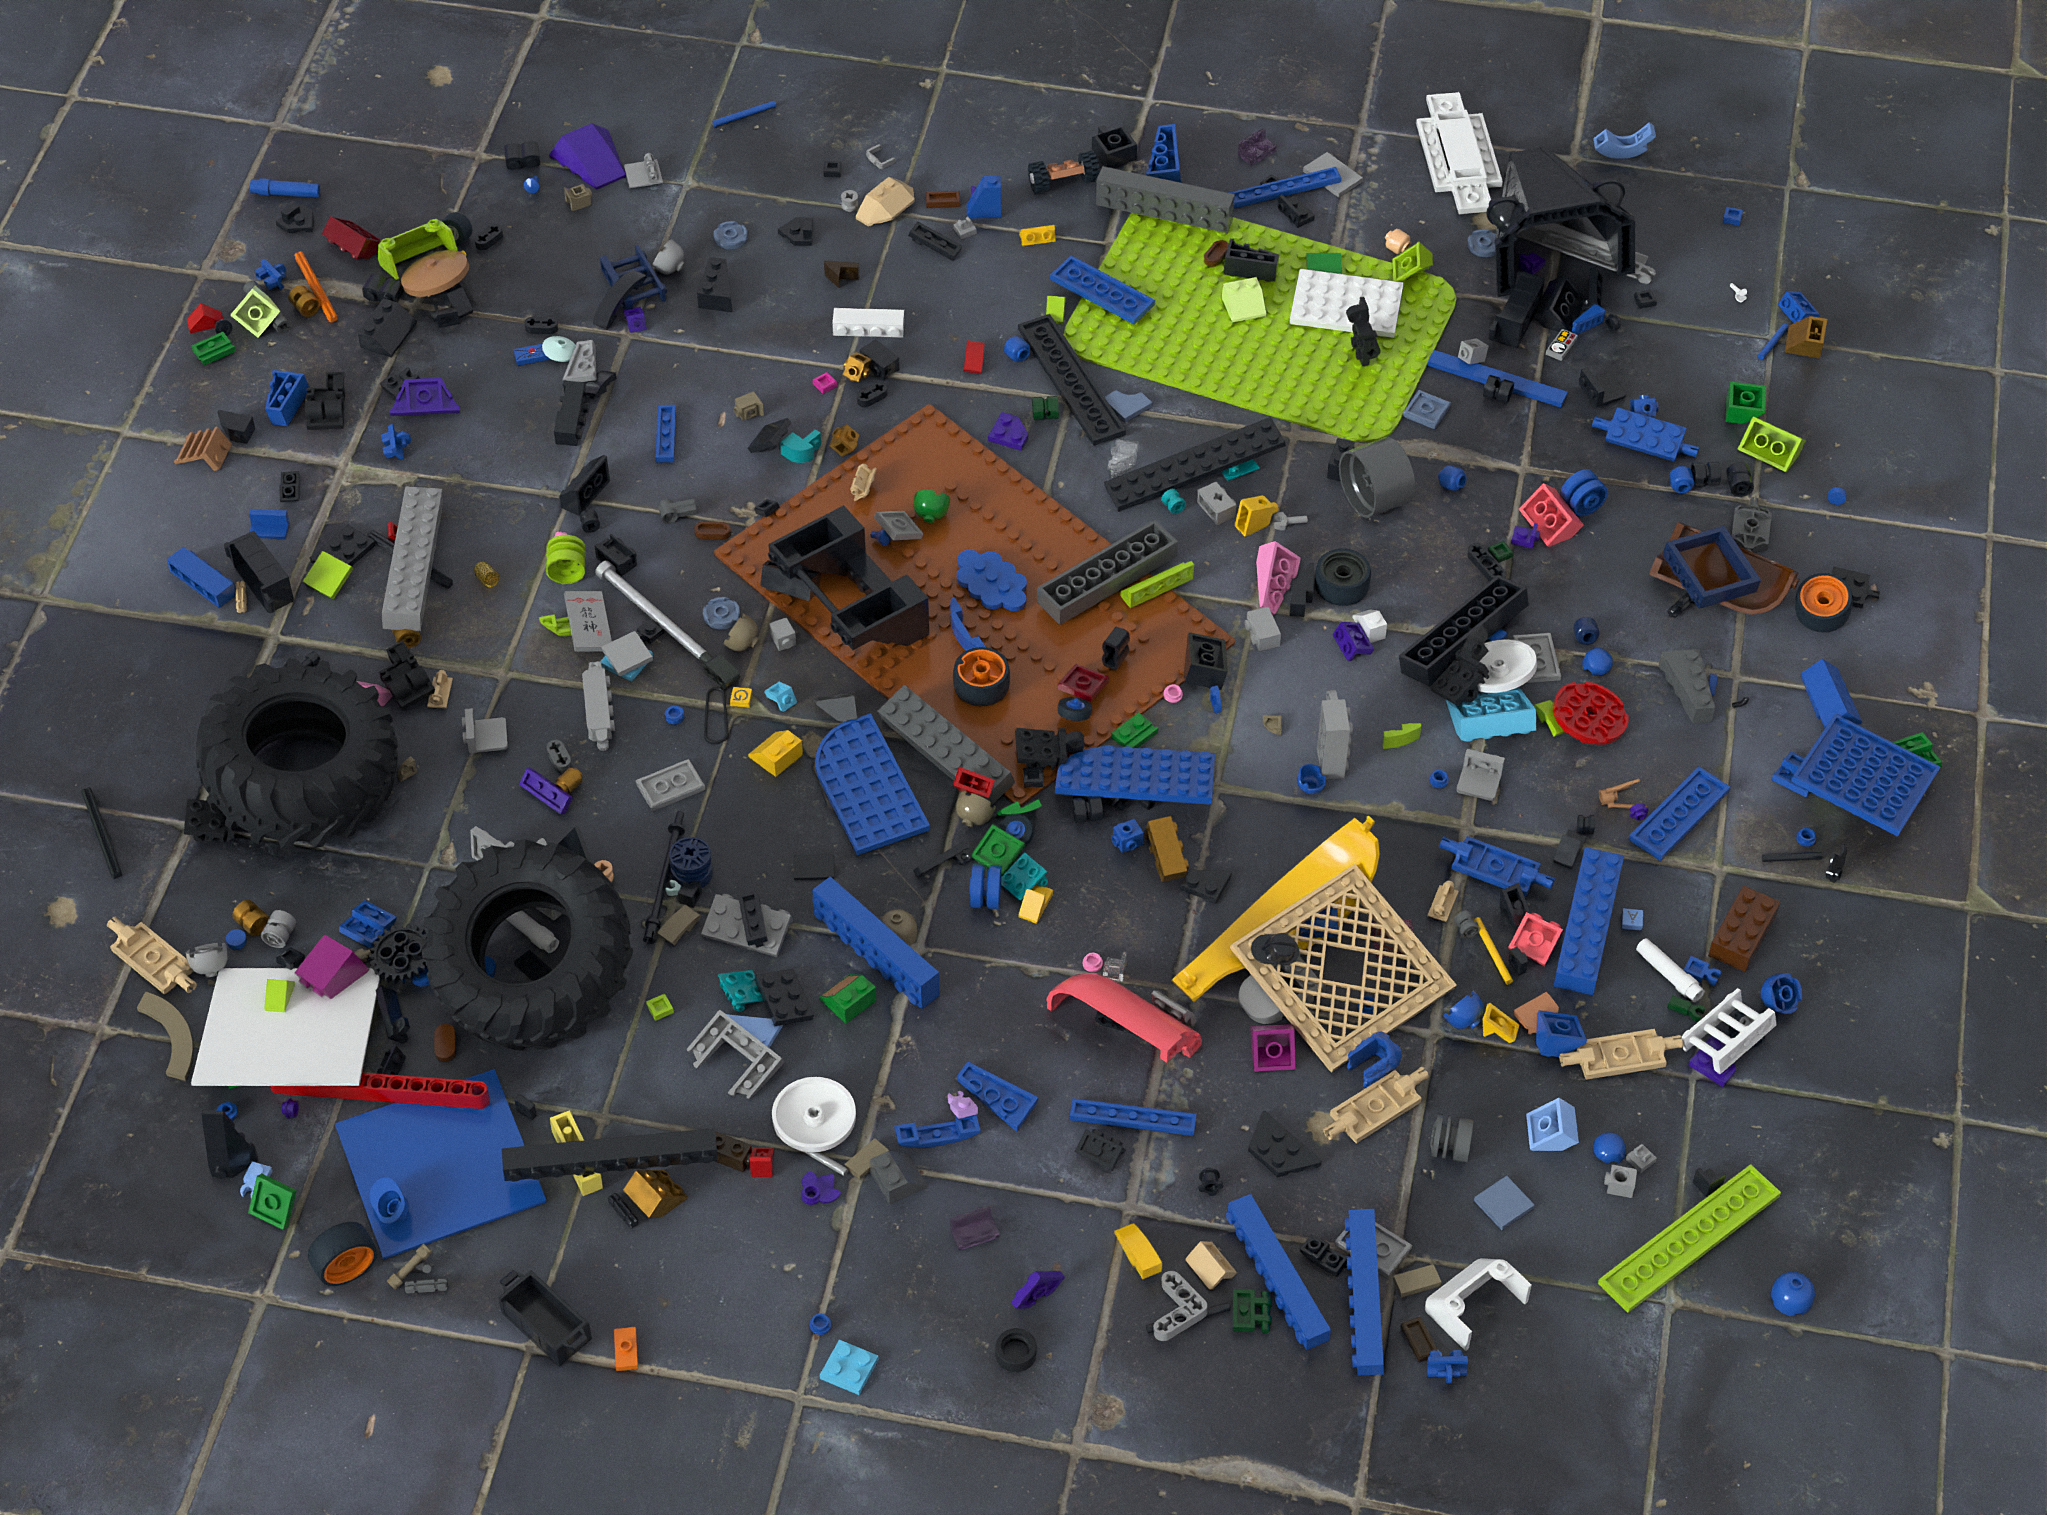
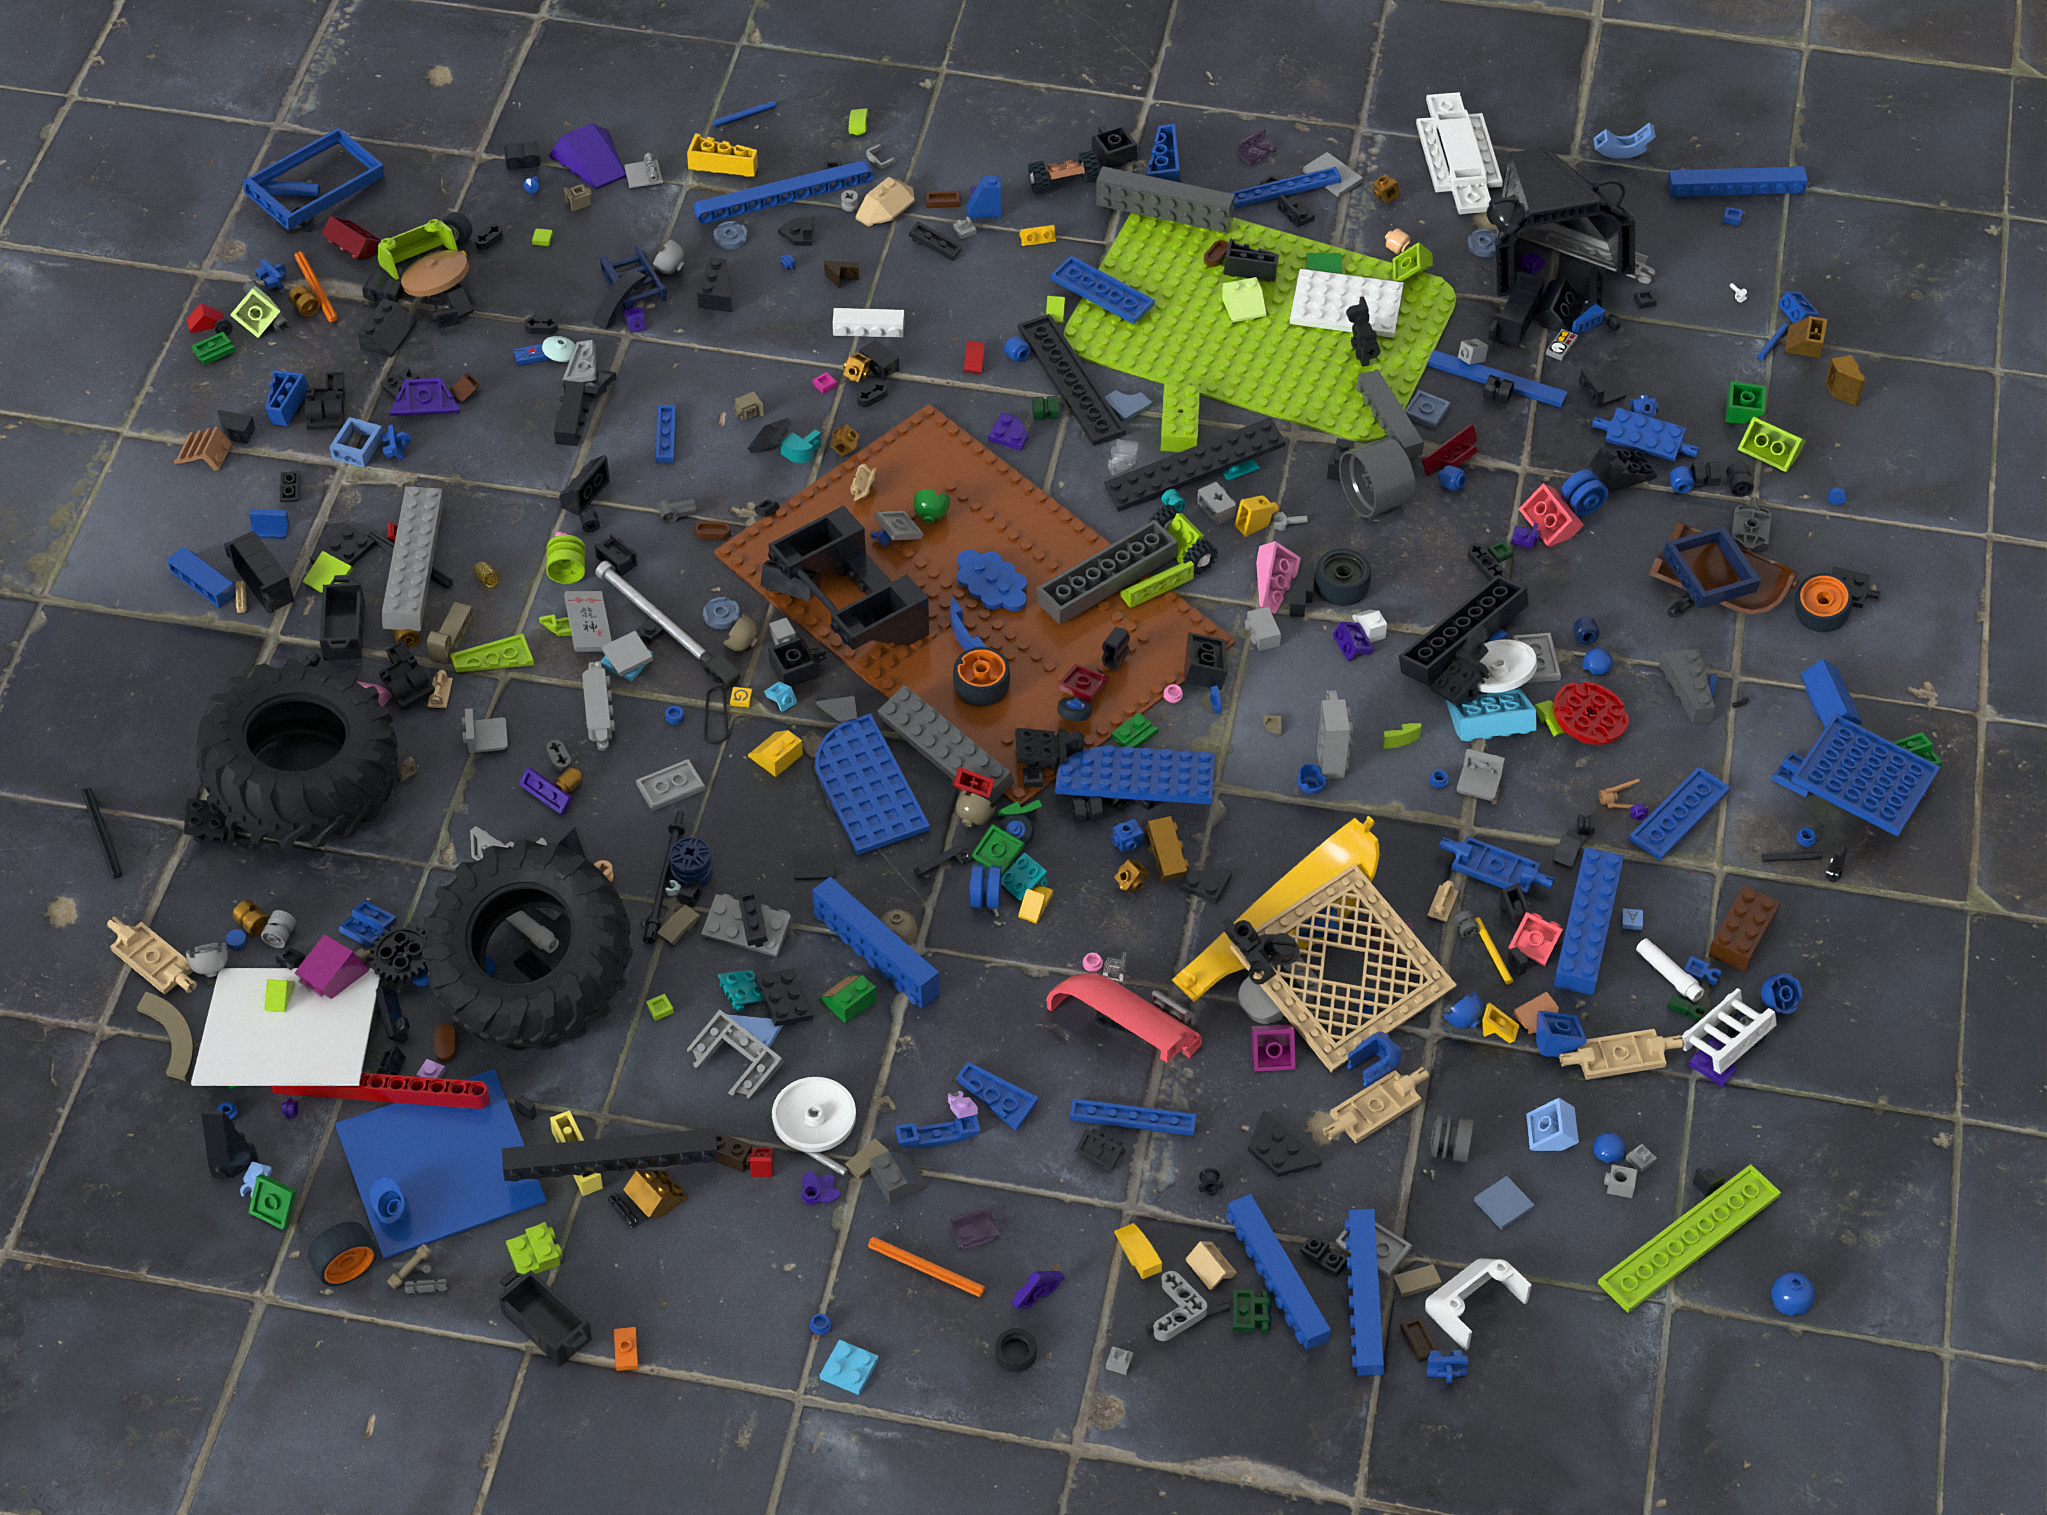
none -> blue door [243,128,384,230]
none -> black container [320,574,365,660]
none -> medium blue window [330,417,383,468]
none -> lavender plate [416,1059,446,1078]
none -> dark tan beam [427,602,475,664]
none -> reddish brown panel [449,372,480,402]
none -> lime wing [450,633,534,672]
none -> lime plate [506,1222,562,1279]
none -> lime tile [532,228,553,246]
none -> yellow wedge [687,133,758,177]
none -> blue beam [693,160,875,223]
none -> black hinge [768,637,826,687]
none -> blue plate [780,254,796,270]
none -> lime slope [849,108,869,135]
none -> orange axle [868,1237,985,1297]
none -> light grey tile [1106,1346,1133,1375]
none -> pearl gold brick [1114,859,1150,892]
none -> plate [1148,504,1218,574]
none -> lime piece [1161,384,1200,452]
none -> black plate [1222,917,1277,985]
none -> dark grey brick [1356,369,1424,458]
none -> pearl gold brick [1372,174,1401,204]
none -> dark red bracket [1422,424,1478,475]
none -> black slope [1589,448,1657,490]
none -> blue brick [1667,166,1808,197]
none -> pearl gold slope [1825,355,1865,406]

